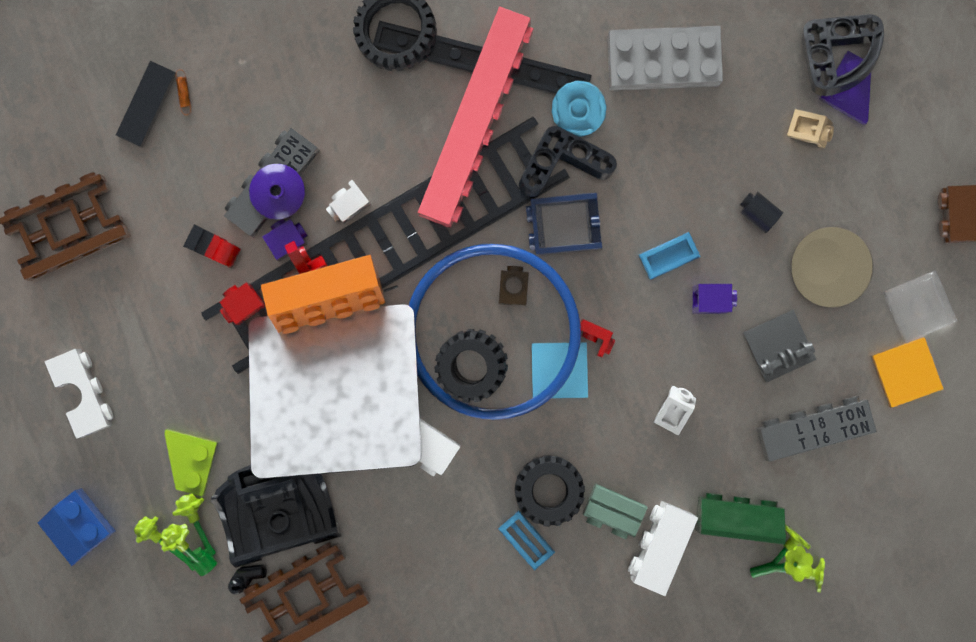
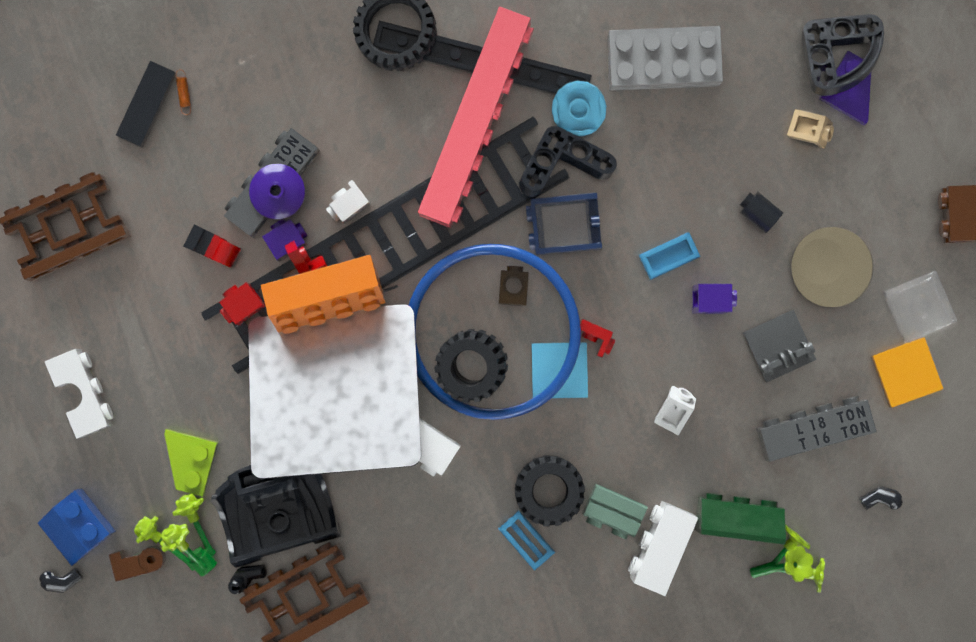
none -> black arm [39,568,83,593]
none -> reddish brown leg [109,546,166,582]
none -> black arm [859,486,903,510]

